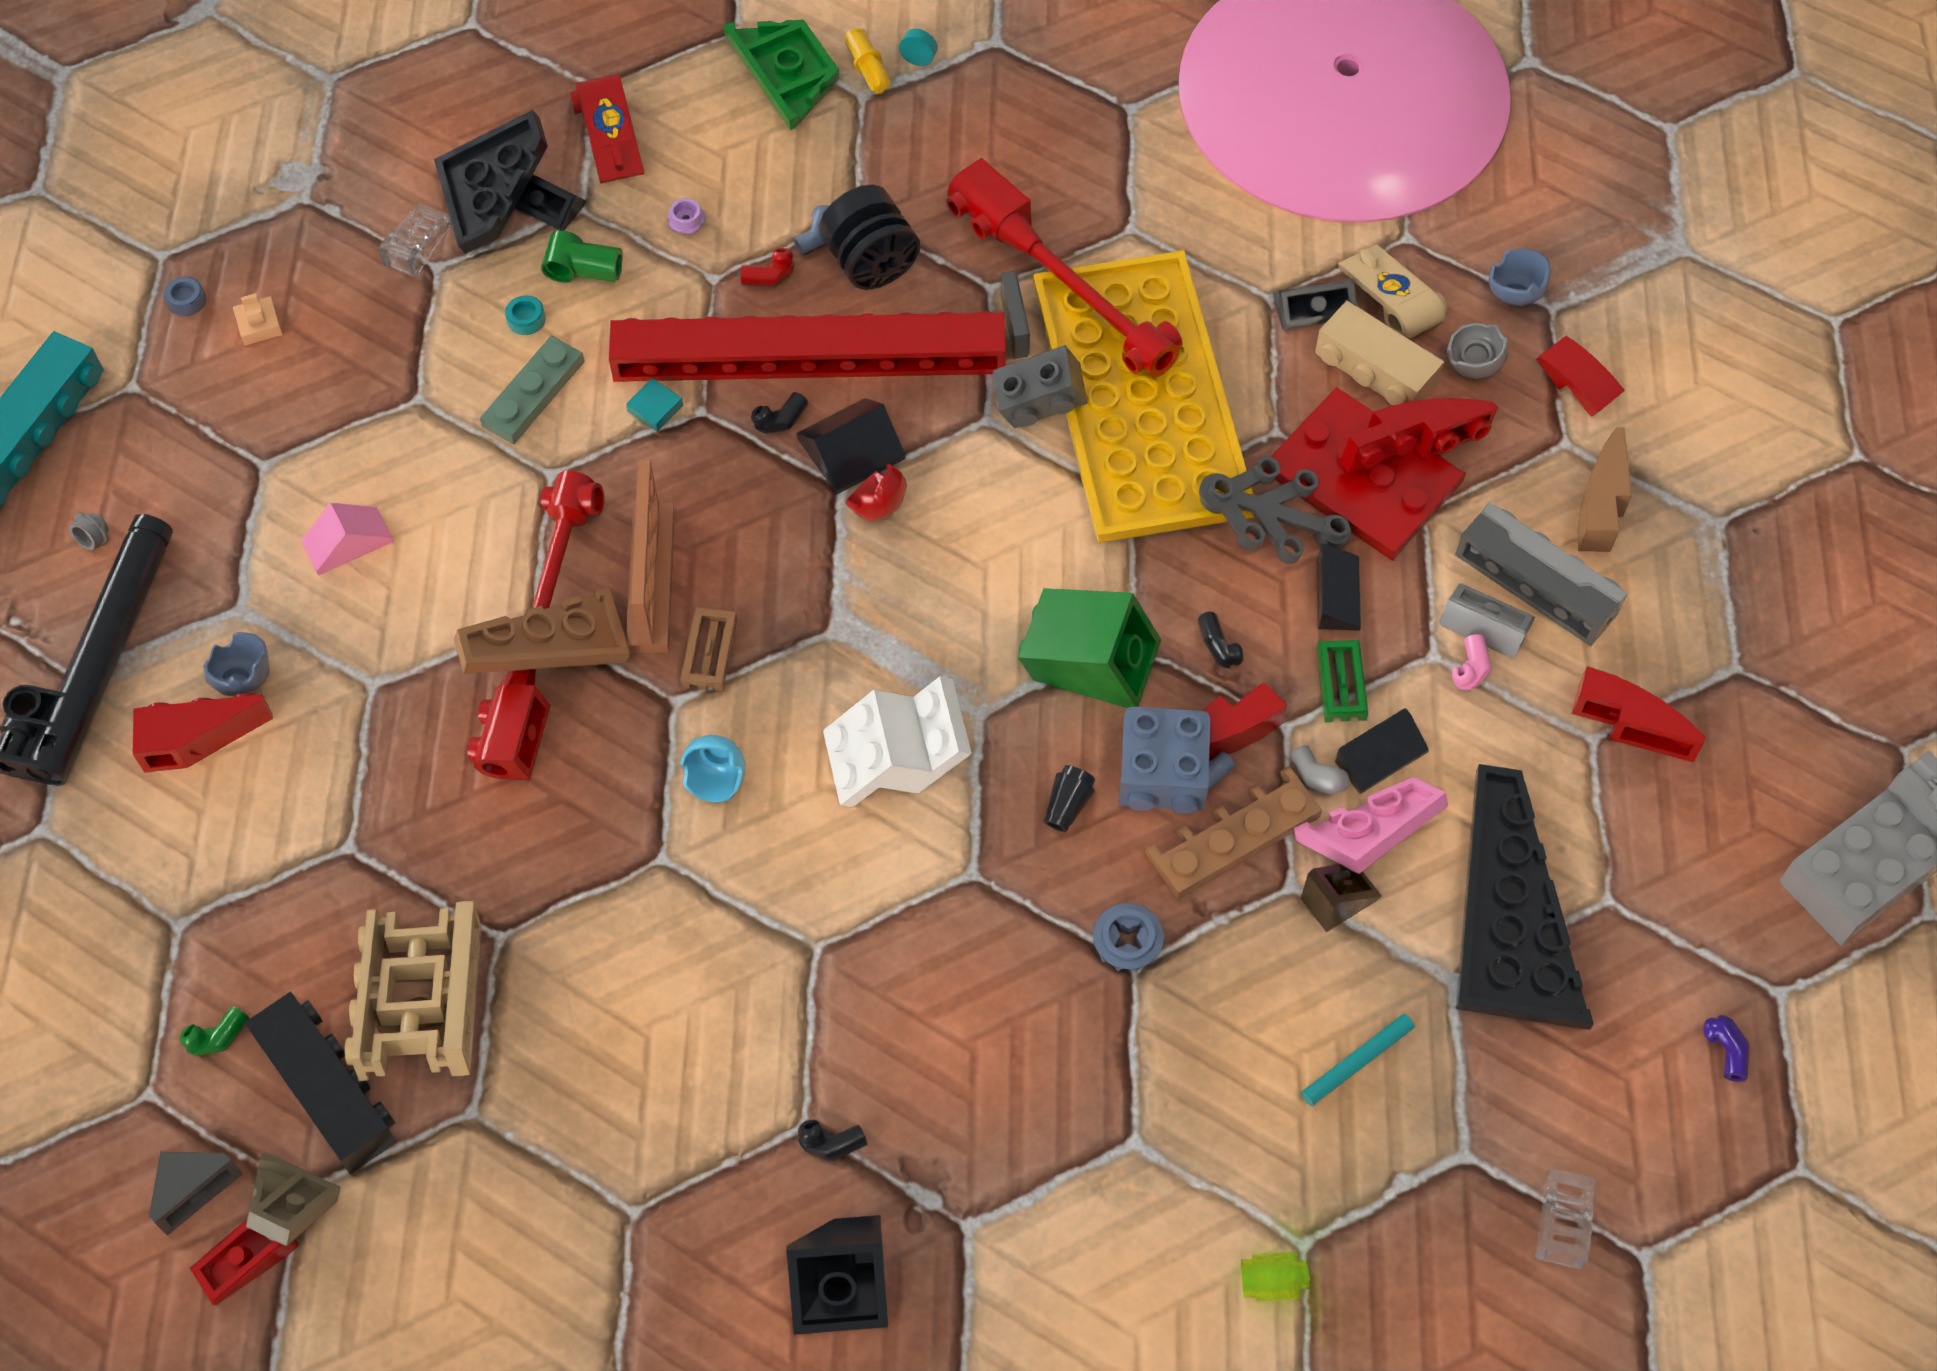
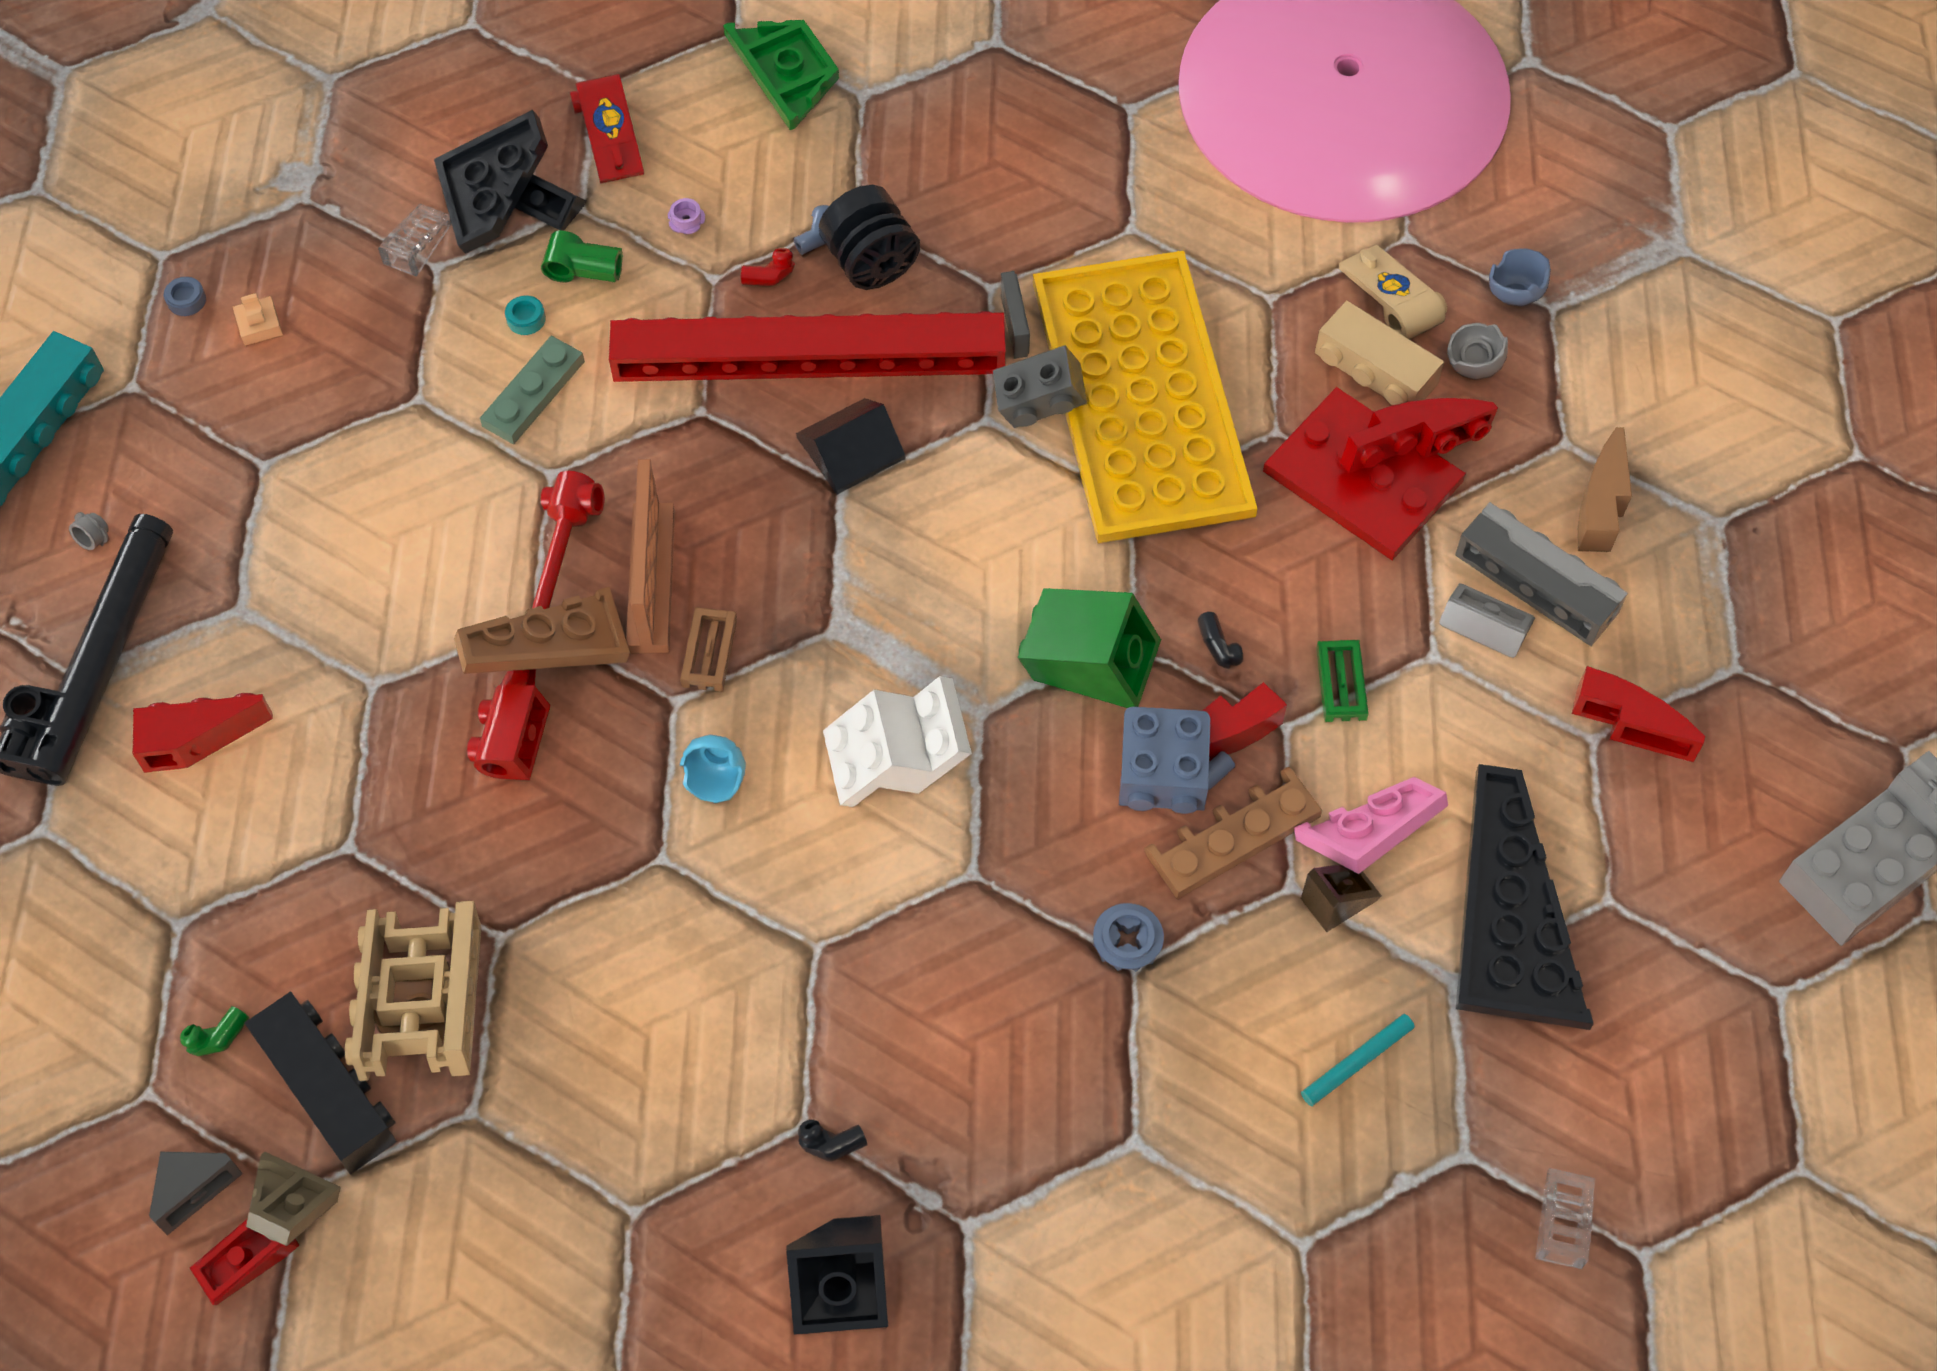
sand blue hair [203,632,269,696] -> none
bright pink slope [301,503,394,576] -> none
teal tile [626,378,683,432] -> none
black arm [751,392,808,434] -> none
yellow axle [844,28,891,94] -> none
red hair [845,464,907,522] -> none
teal tile [899,29,938,66] -> none
red bar [946,158,1183,377] -> none
black cone [1044,765,1095,832] -> none
dark grey plant [1199,456,1351,564] -> none
clear neon green brick [1240,1251,1310,1302] -> none
black slope [1273,279,1357,330] -> none
light grey arm [1290,745,1349,794] -> none
black slope [1317,544,1361,631] -> none
black slope [1335,708,1429,794] -> none
bright pink arm [1452,634,1492,690] -> none
red slope [1536,336,1625,416] -> none
dark purple arm [1703,1015,1749,1082] -> none

